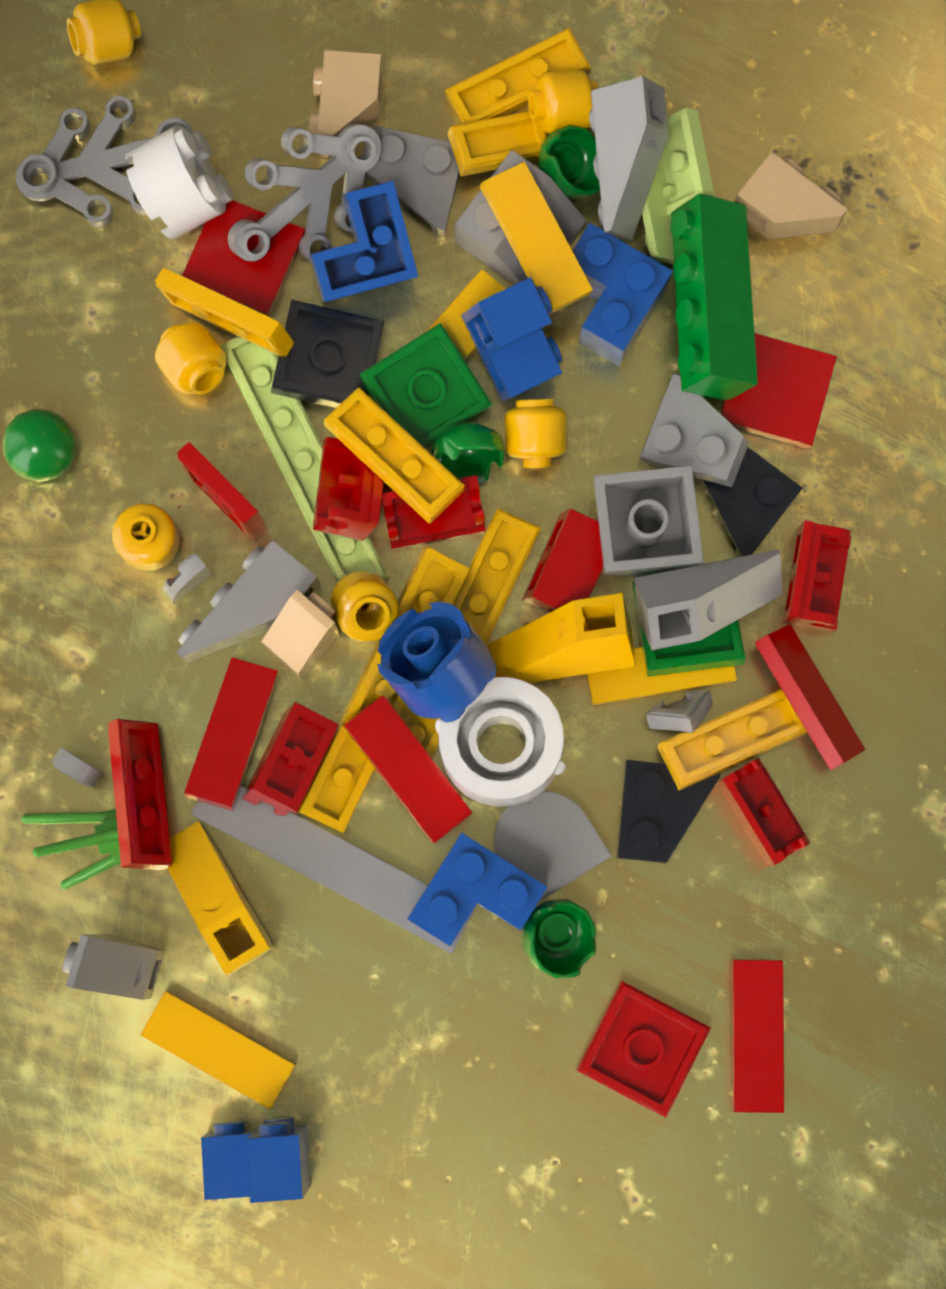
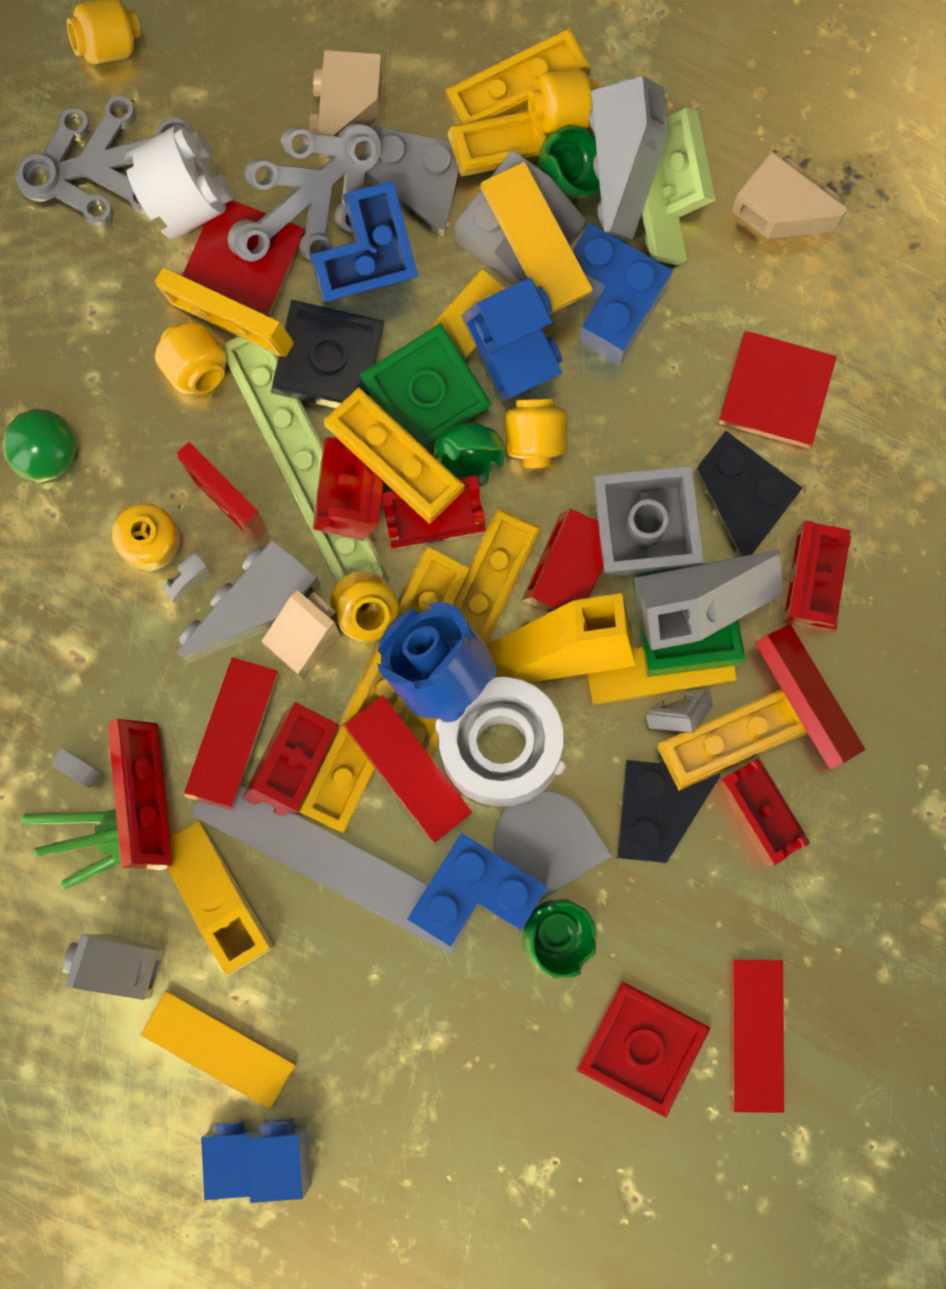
light grey wing [640,374,749,487] -> none
green brick [670,193,758,400] -> none

